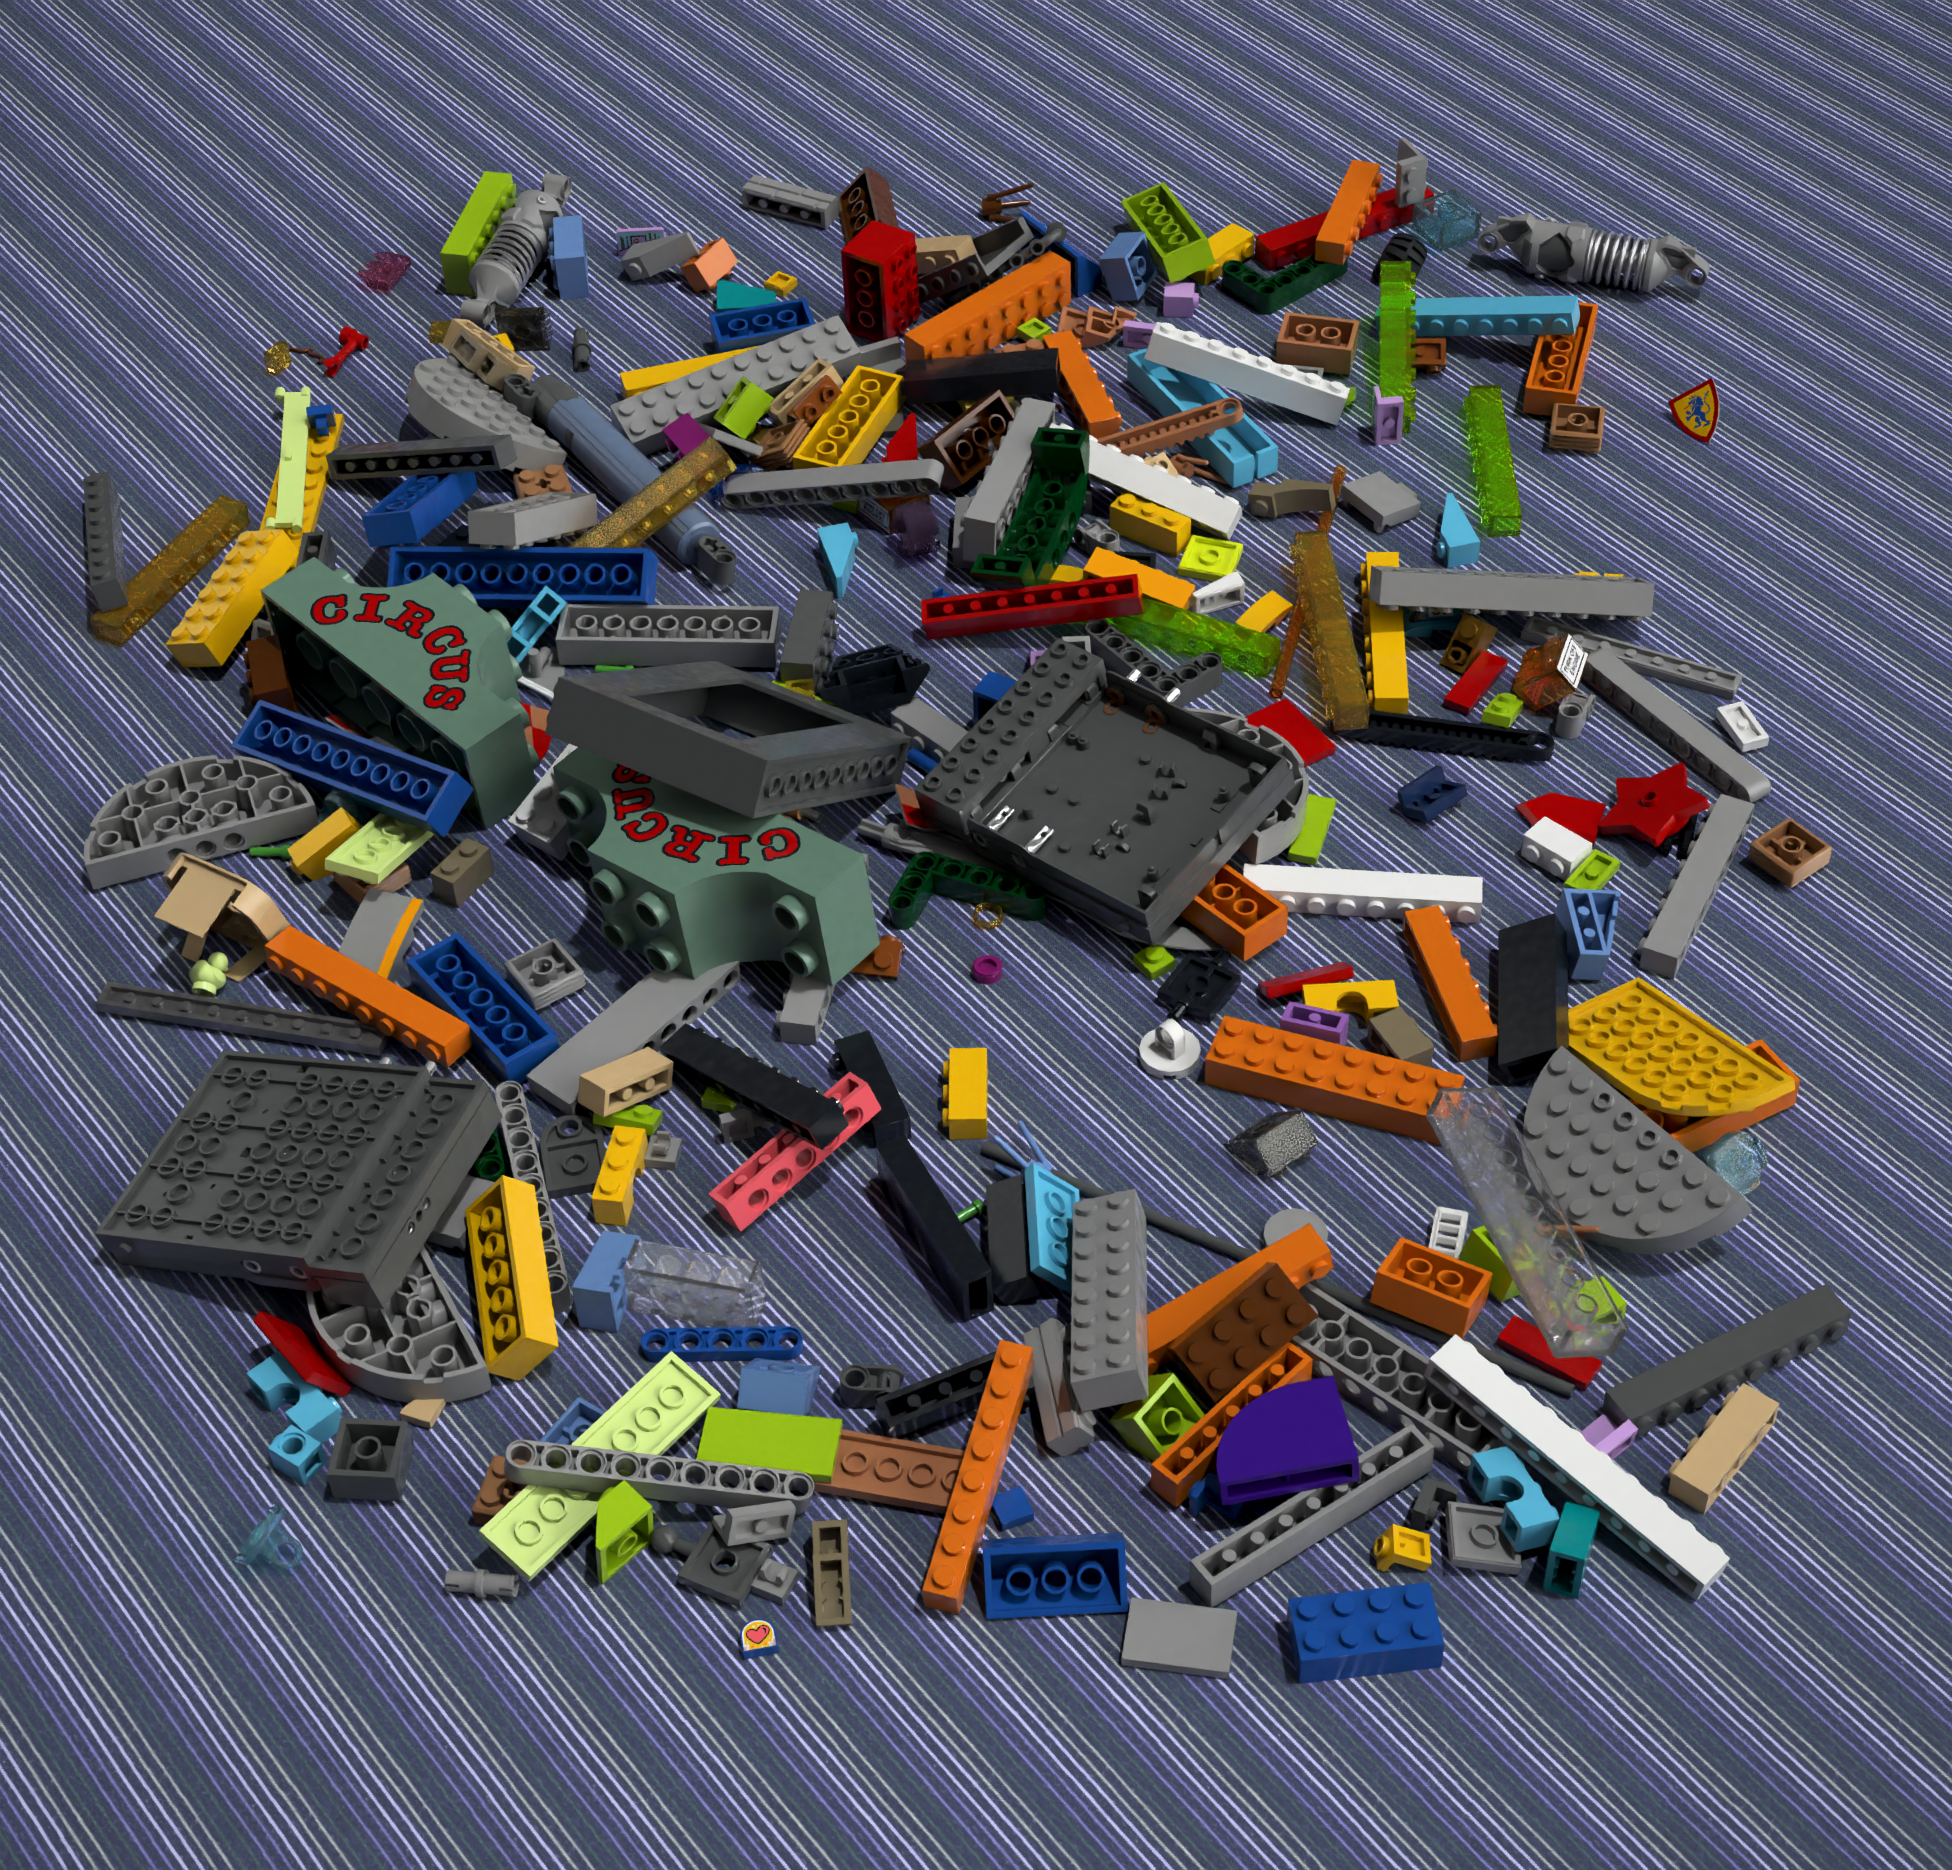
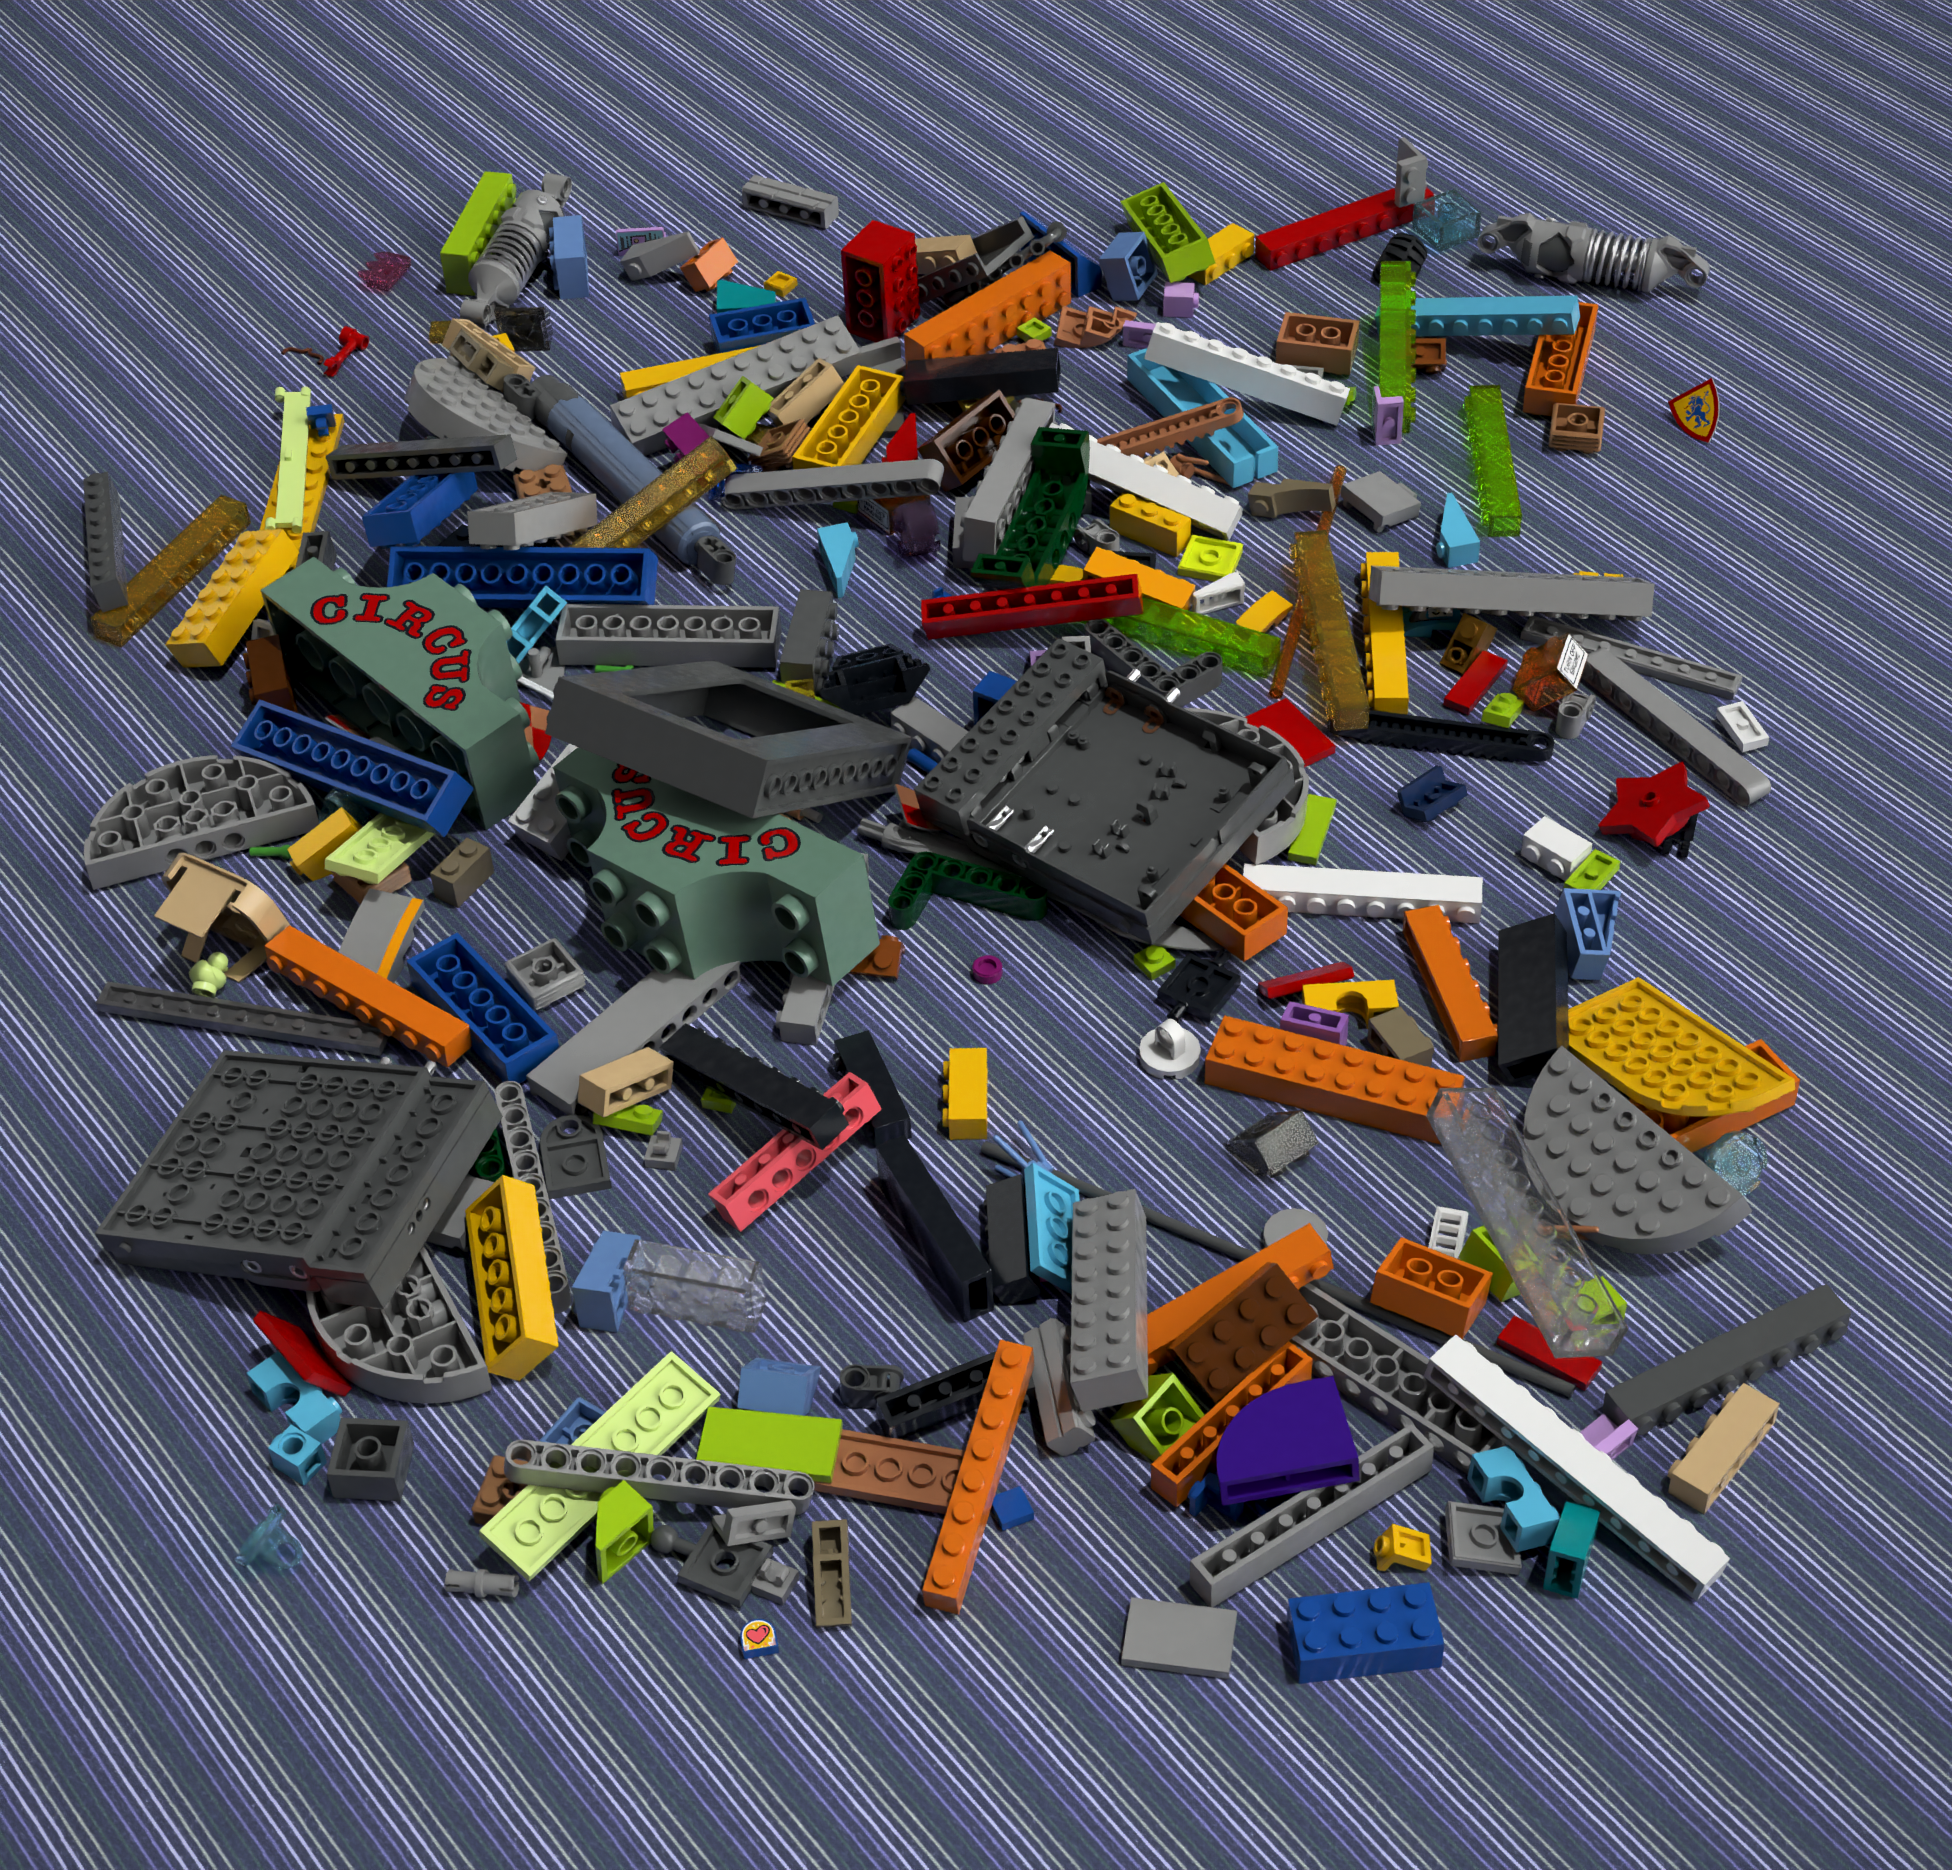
clear yellow plate [263,341,292,376] -> none
tan tile [400,1399,446,1429] -> none
dark grey pin [572,327,592,372] -> none
yellow arch [591,1125,648,1226] -> none
blue beam [641,1326,804,1362] -> none
light grey plate [719,1108,775,1144] -> none
dark orange bracket [787,375,843,427] -> none
reddish brown slope [838,166,899,245] -> none
bright green piece [956,1199,985,1223] -> none
clear yellow axle [973,902,1003,929] -> none
reddish brown plant [982,183,1034,222] -> none
blue slope [983,1532,1128,1619] -> none
orange brick [1043,330,1122,439] -> none
dark green beam [1222,253,1348,315] -> none
orange brick [1315,160,1383,265] -> none
dark grey bracket [1410,1477,1459,1533] -> none
red tile [1515,792,1607,846] -> none
light grey brick [1637,794,1755,979] -> none
medium nougat brick [1748,818,1833,888] -> none

